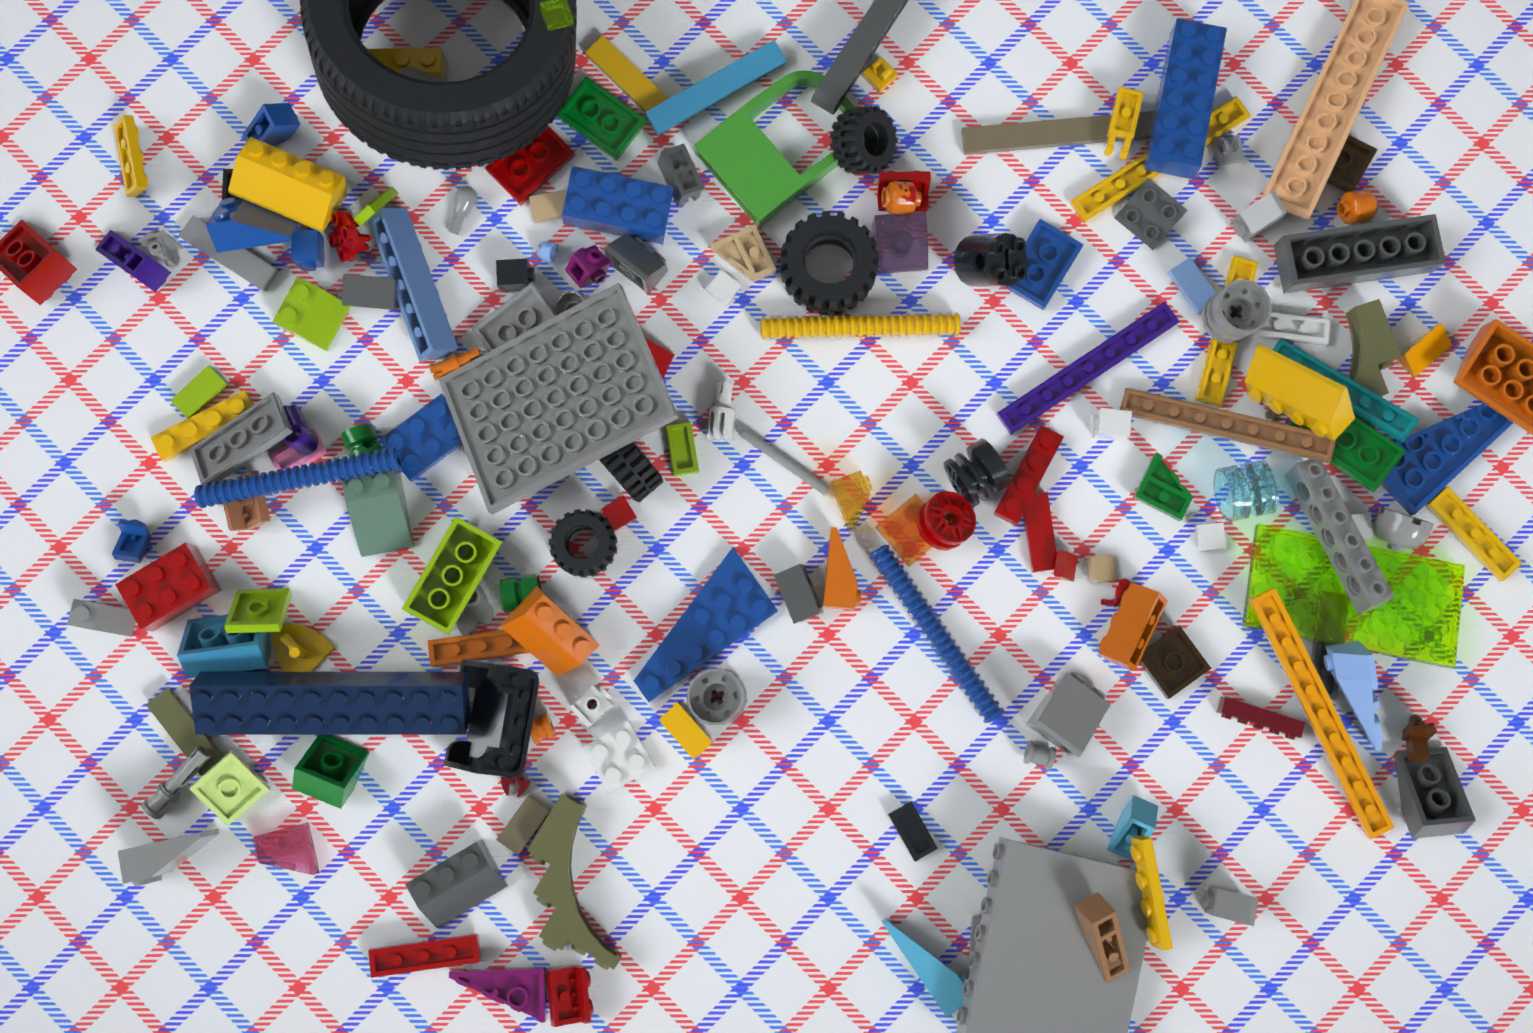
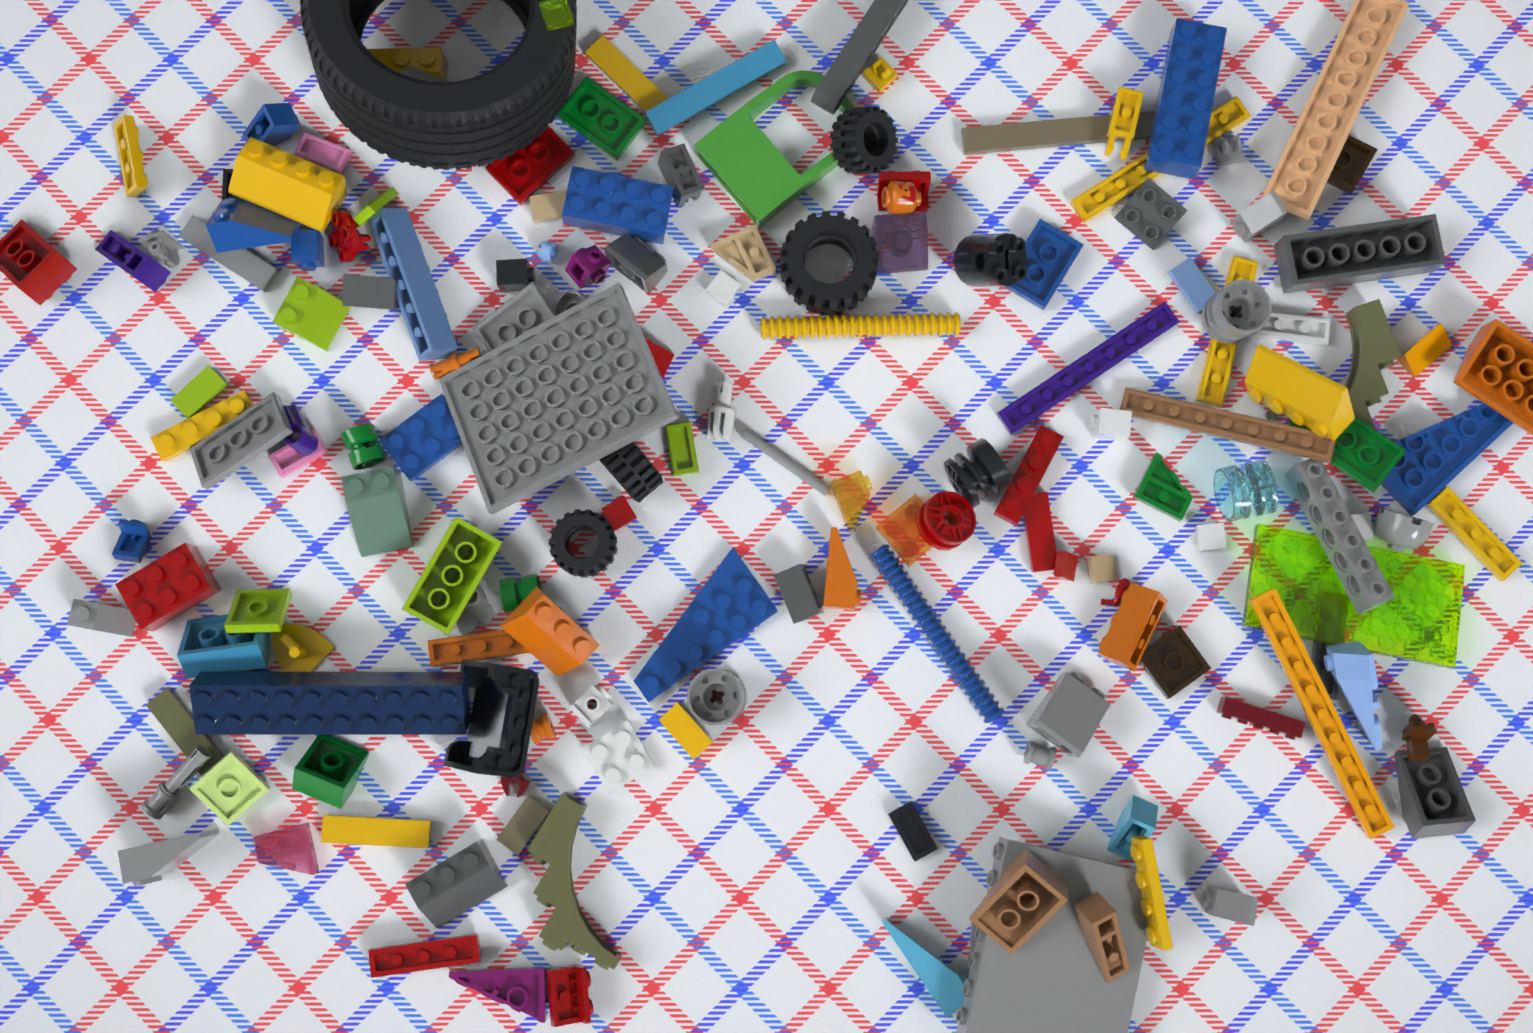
blue piece [194,446,402,508] -> none
nougat bracket [219,471,270,531] -> none
light grey piece [449,186,478,235] -> none
teal tile [1272,338,1420,443] -> none
orange head [1337,190,1378,225] -> none
none -> bright pink tile [294,132,353,175]
none -> yellow tile [321,815,432,848]
none -> medium nougat slope [969,849,1069,955]

